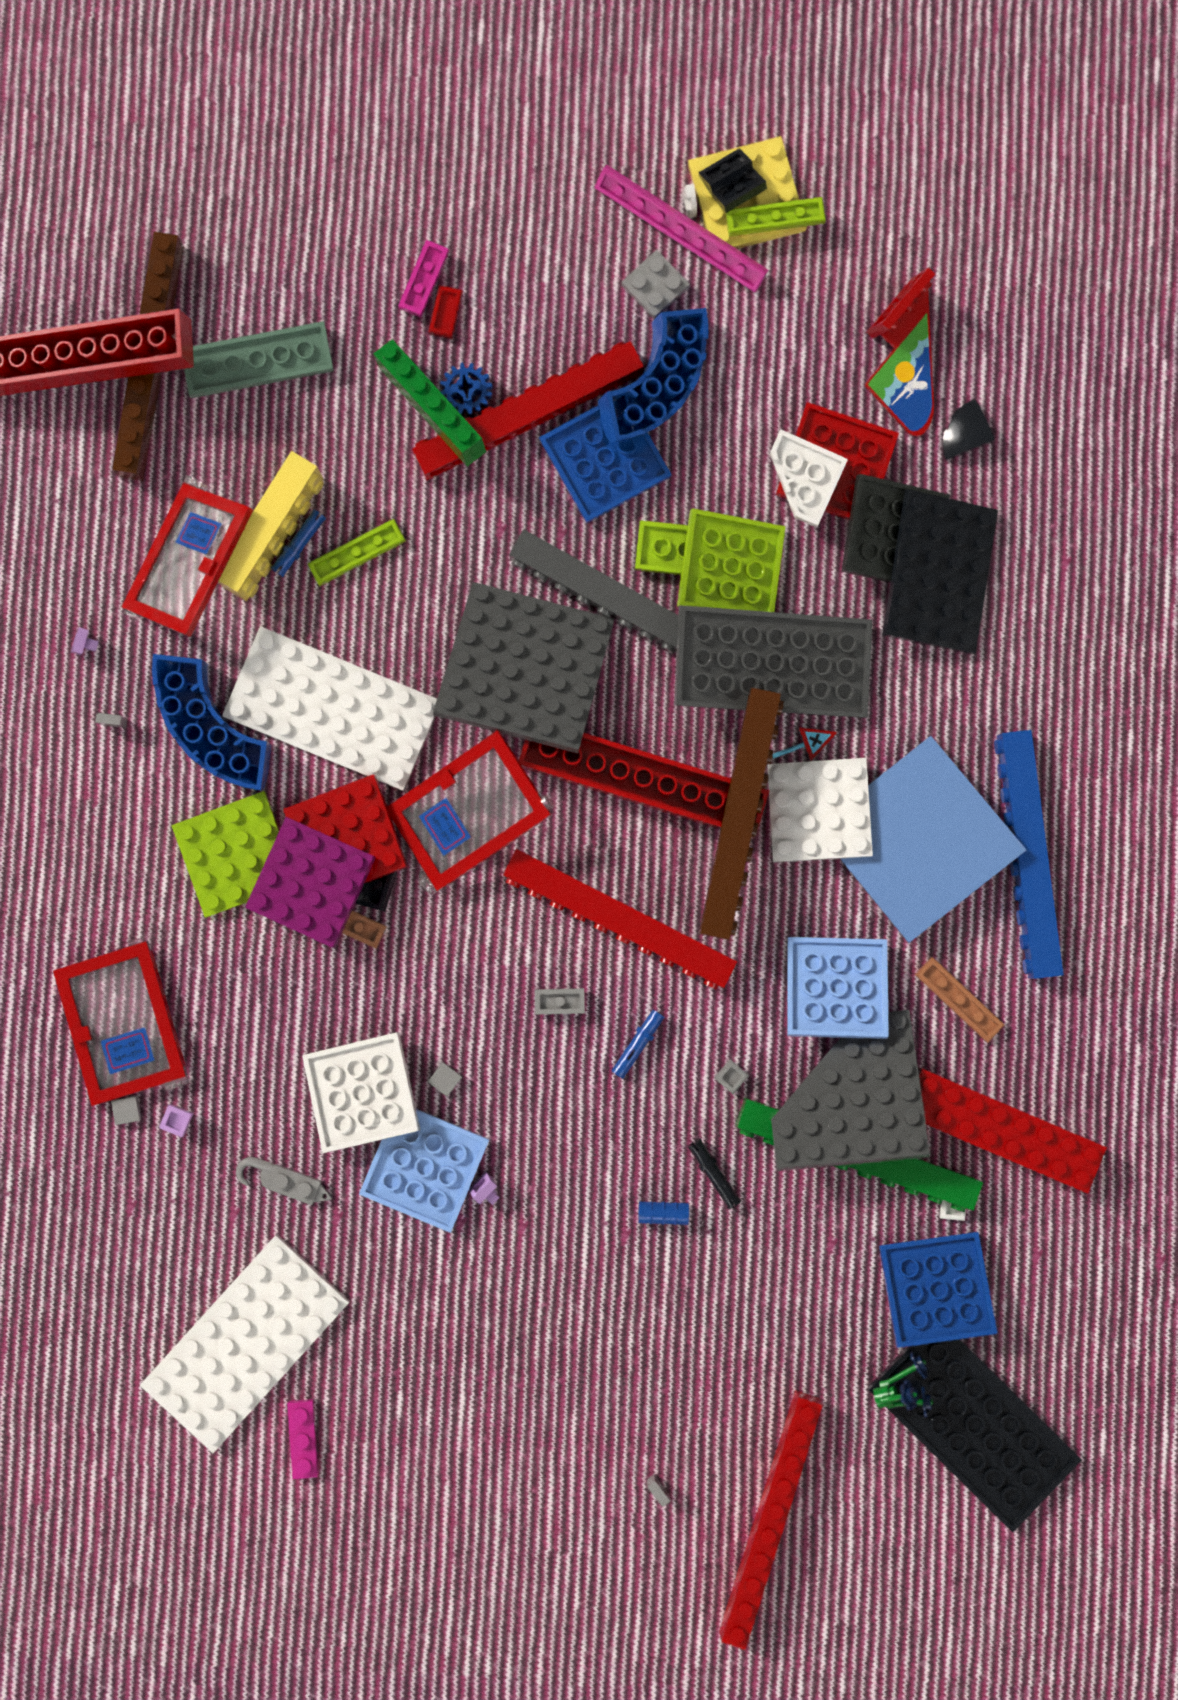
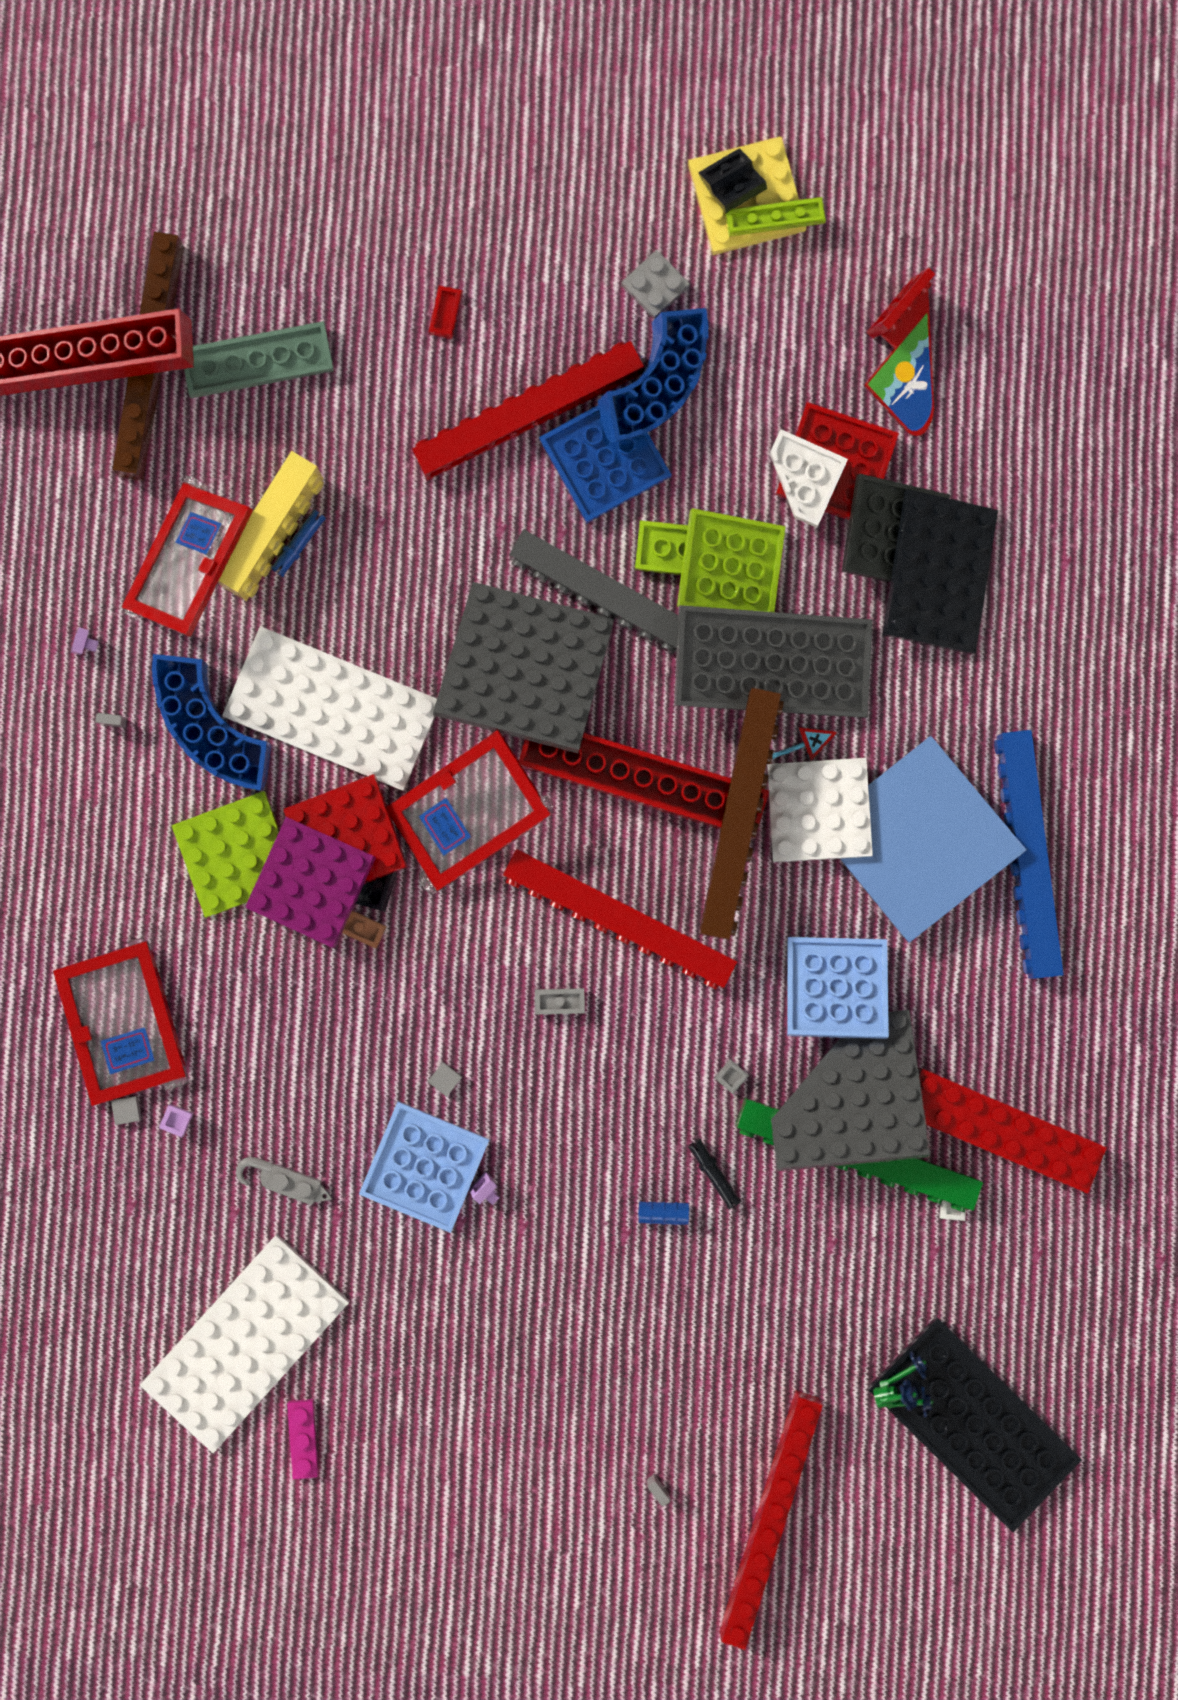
white plate [302,1032,420,1153] -> none
lime tile [307,519,406,587] -> none
green brick [373,339,486,467] -> none
dark pink plate [398,240,449,318] -> none
blue gear [440,363,493,417] -> none
dark pink tile [594,165,769,293] -> none
blue pin [611,1009,665,1079] -> none
white tile [683,184,697,218] -> none
blue plate [879,1232,998,1348] -> none
nougat tile [914,957,1004,1043] -> none
black brick [942,399,995,461] -> none

